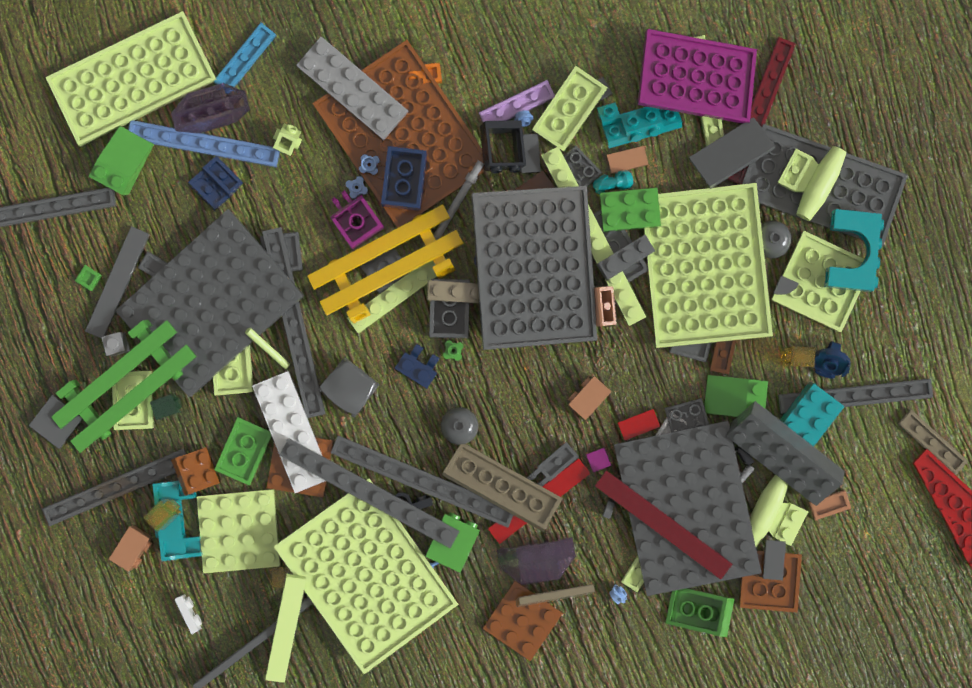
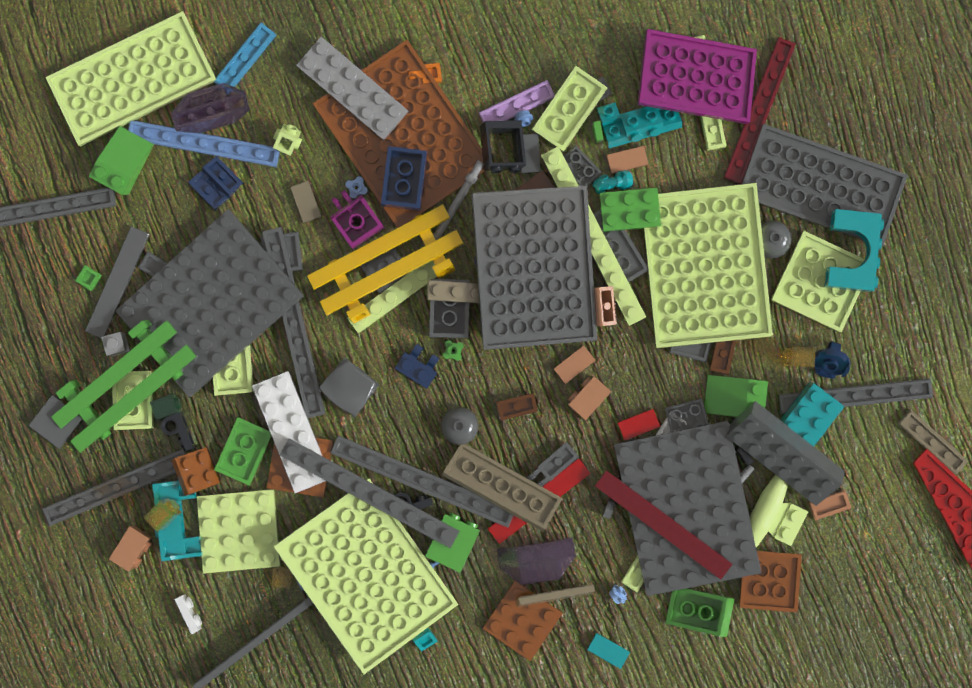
yellowish green bar [245,328,290,369] -> none
yellowish green tile [265,574,306,683] -> none
light blue plate [359,154,380,175] -> none
magenta tile [586,448,611,472] -> none
dark grey plate [596,235,655,281] -> none
dark grey tile [689,117,775,189] -> none
dark grey tile [762,539,786,581] -> none
dark grey tile [773,275,799,295] -> none
yellowish green plate [777,146,846,221] -> none
none -> black plate [161,412,196,451]
none -> dark tan tile [290,181,322,223]
none -> teal plate [412,627,438,652]
none -> reddish brown plate [496,393,538,421]
none -> nougat tile [554,345,595,384]
none -> teal tile [587,632,630,669]
none -> bright green tile [592,121,604,144]

